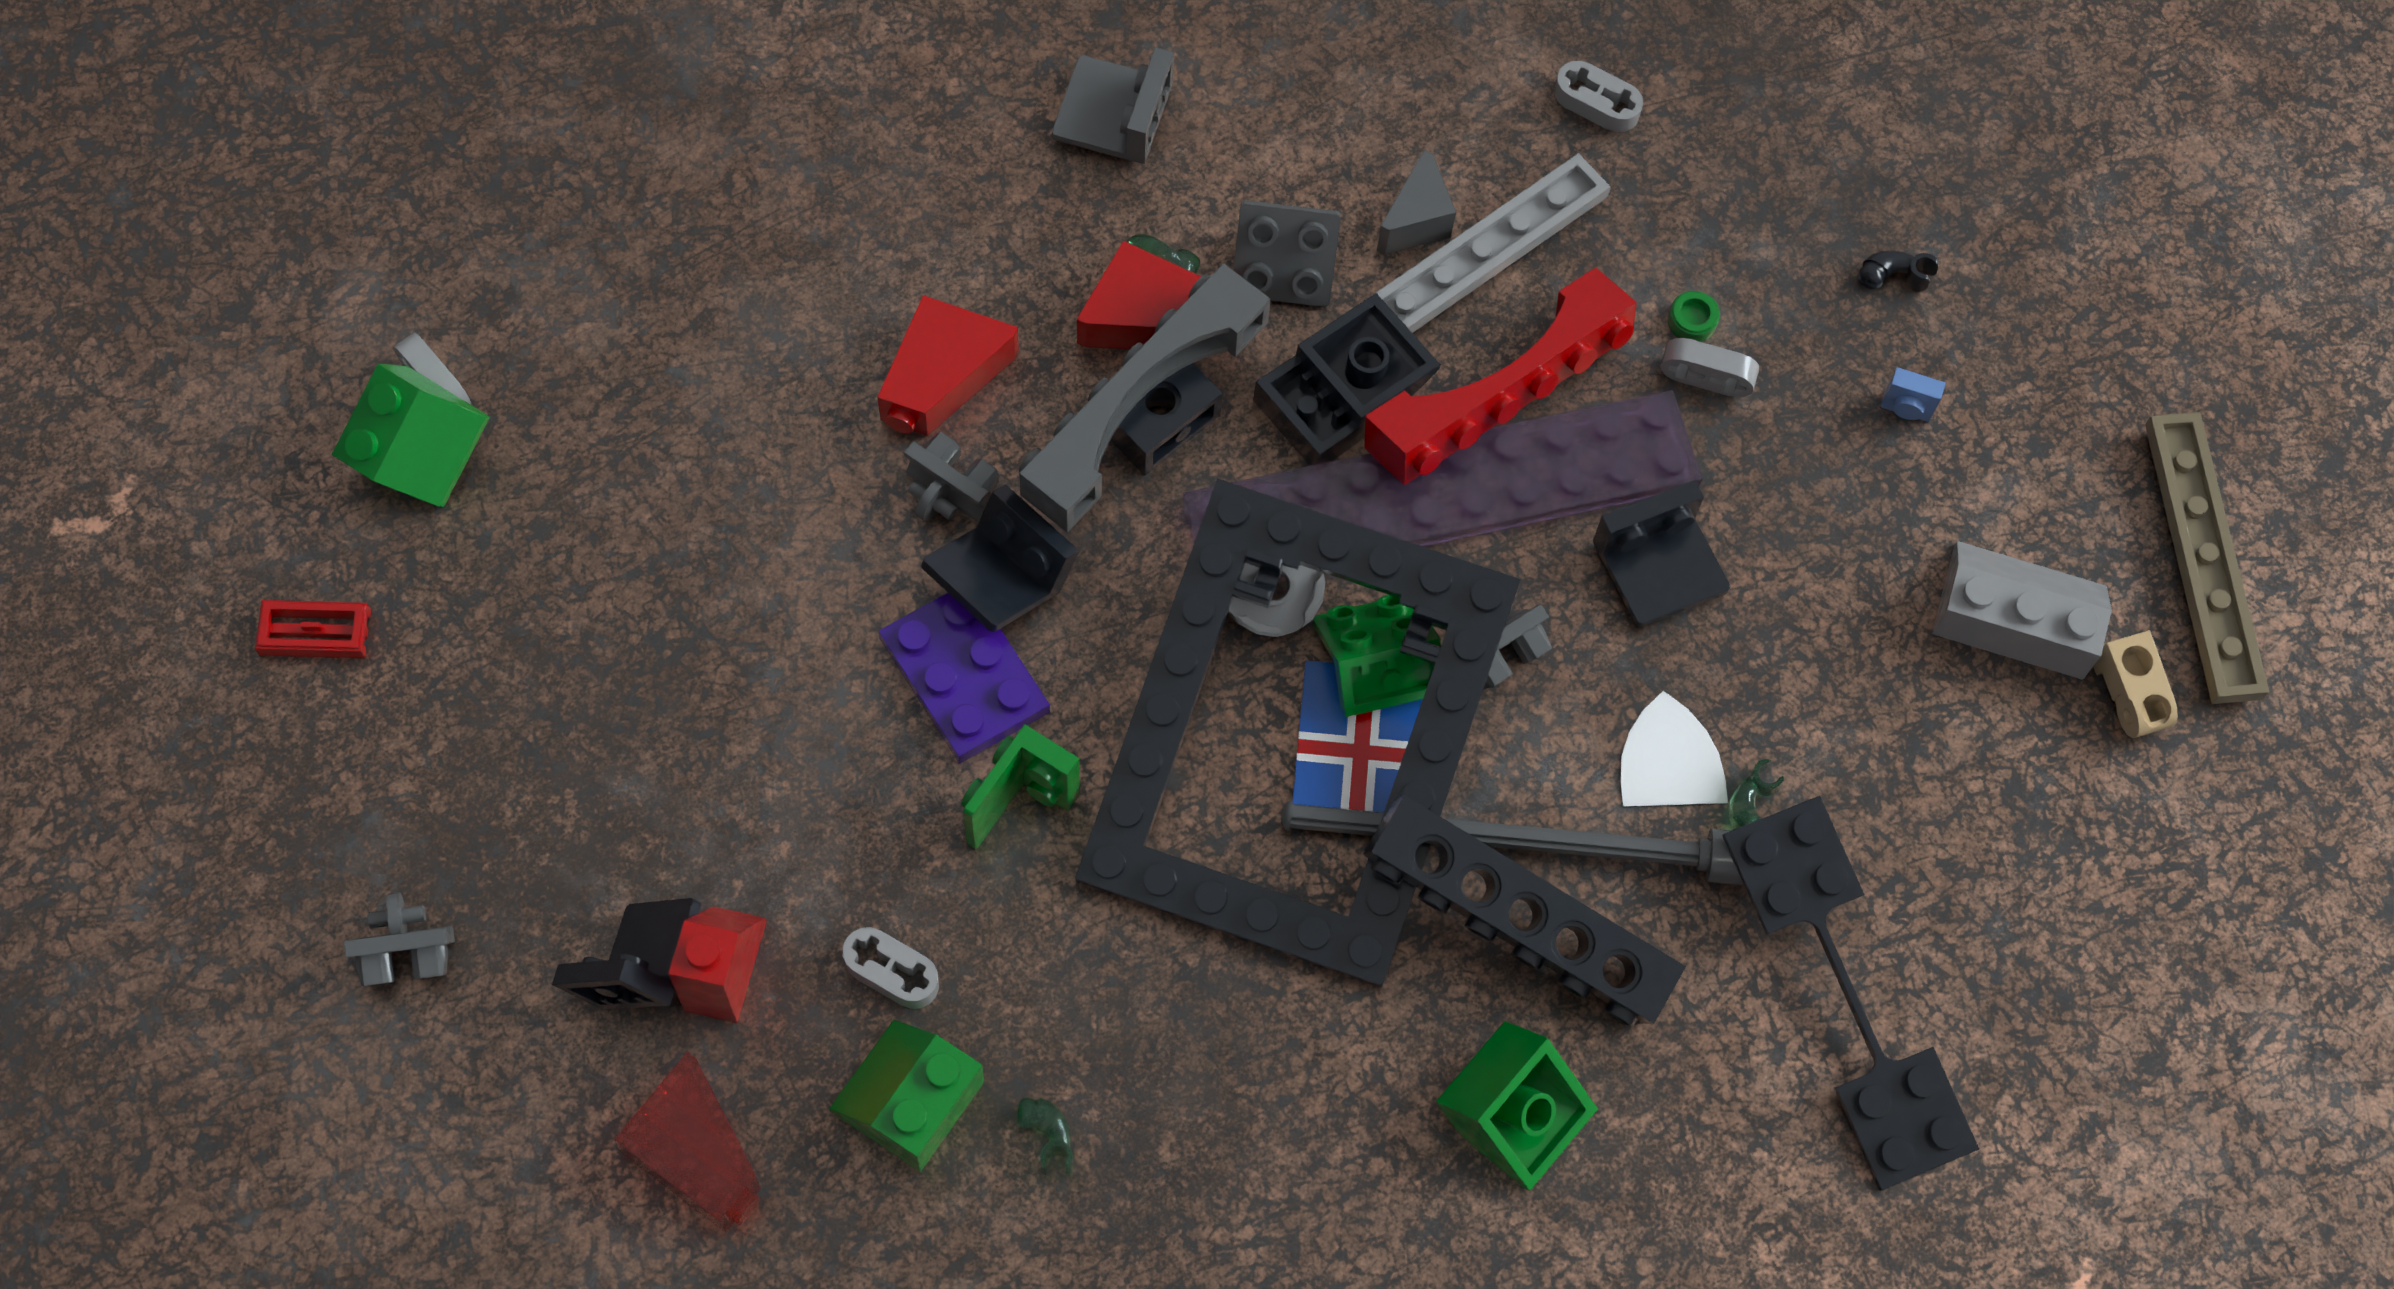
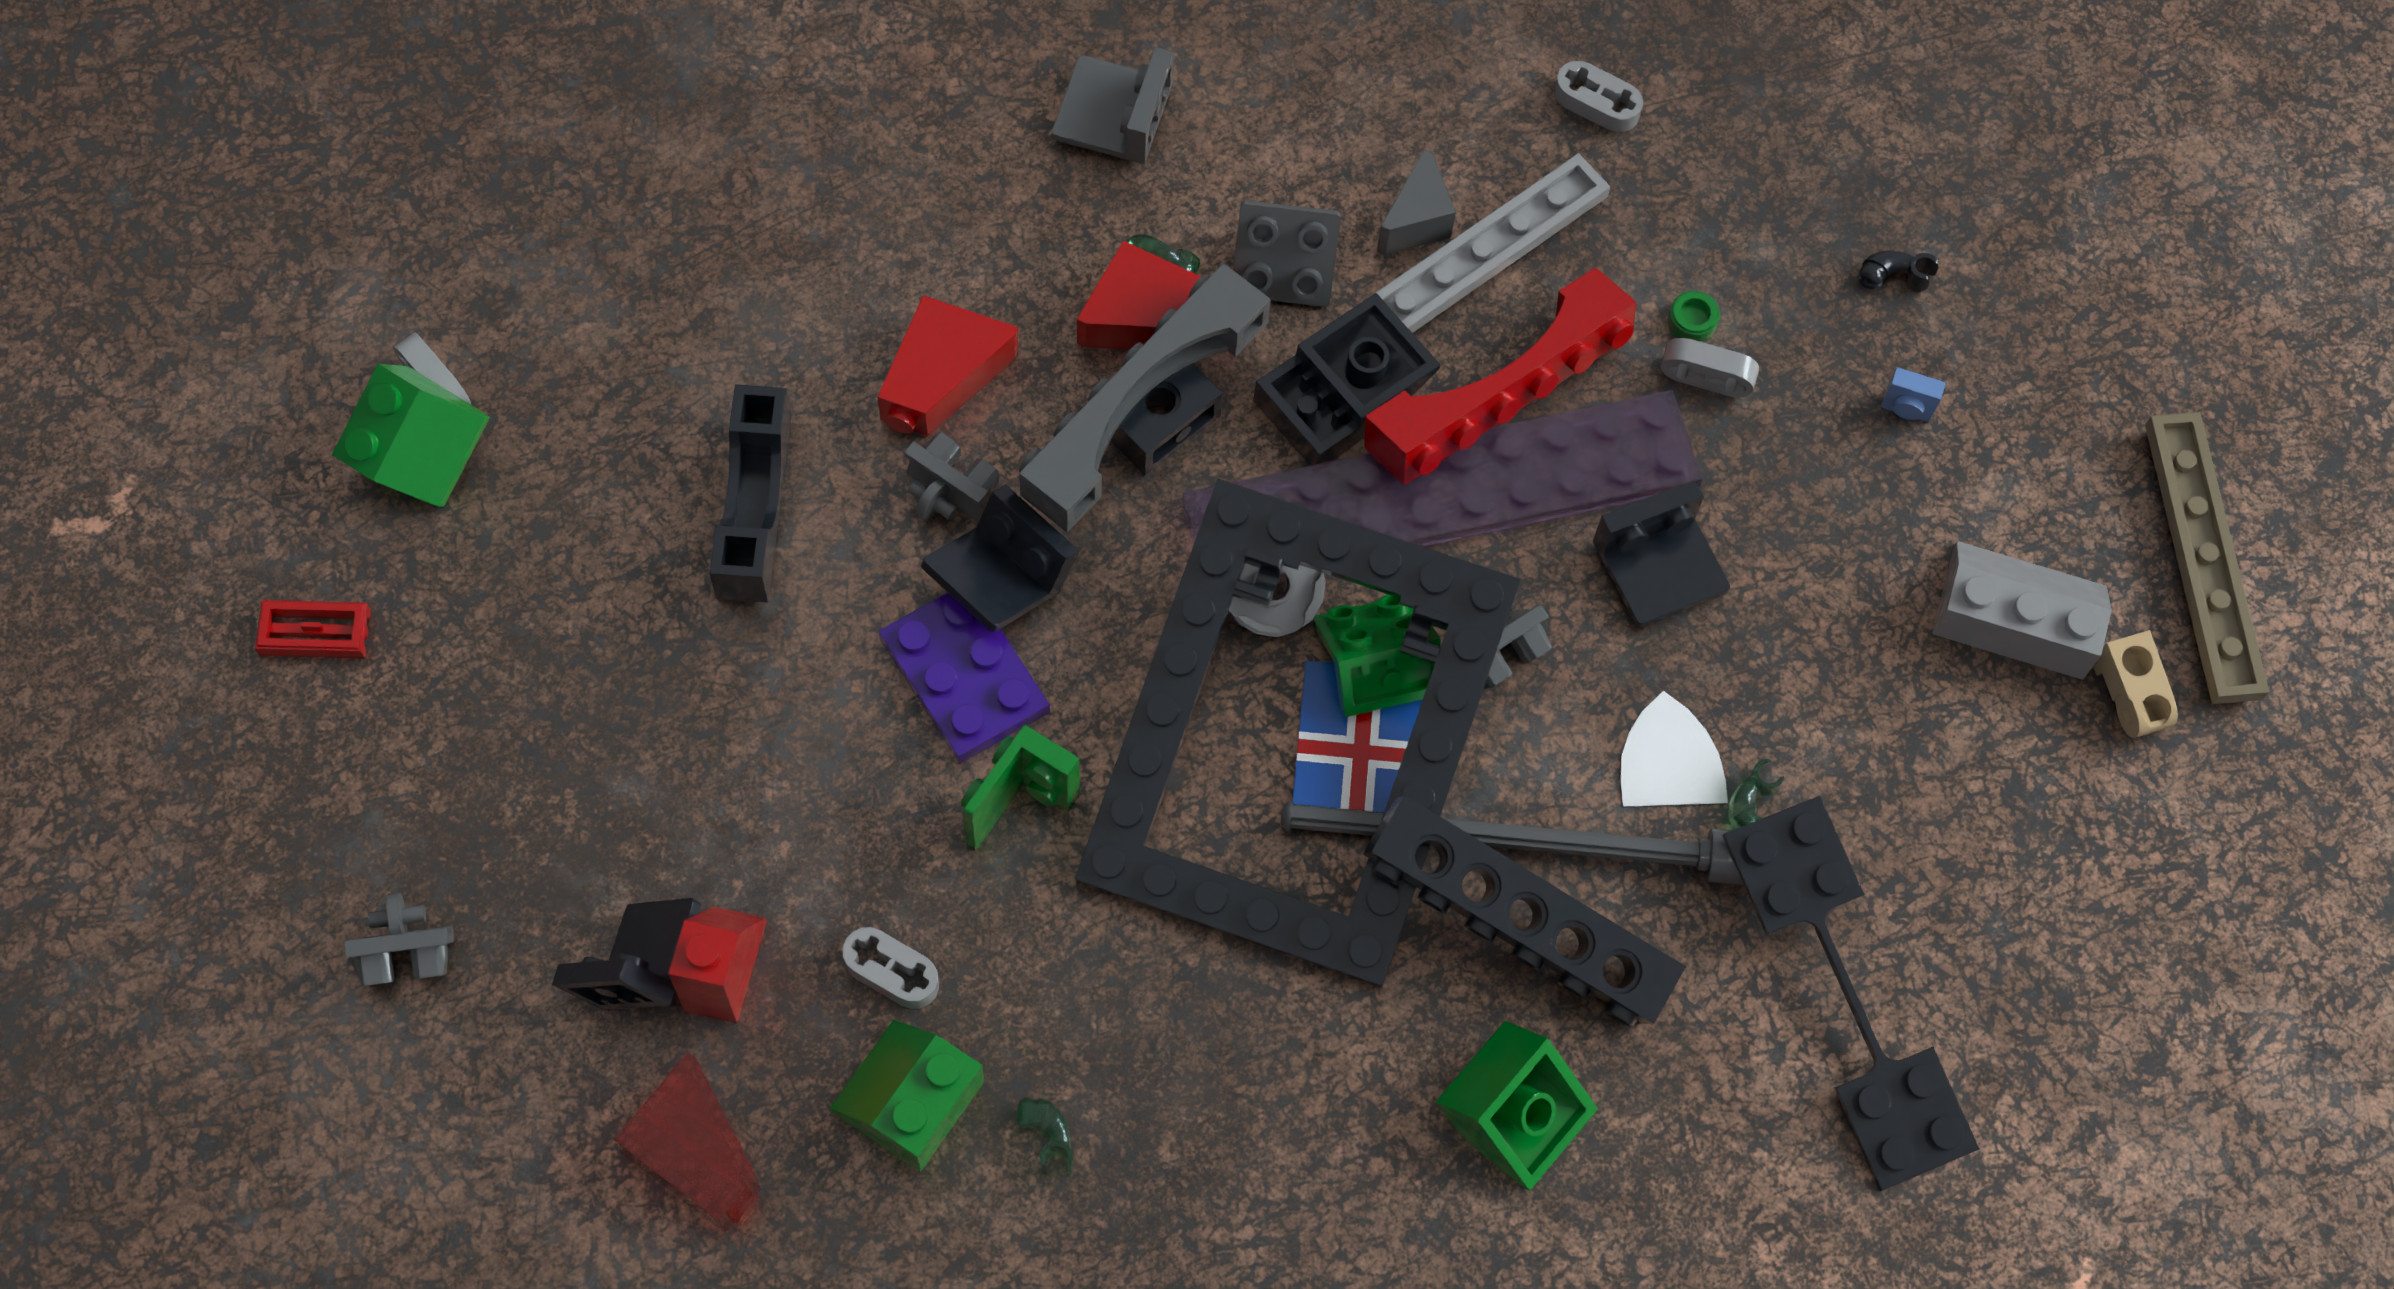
none -> black arch [709,384,792,603]

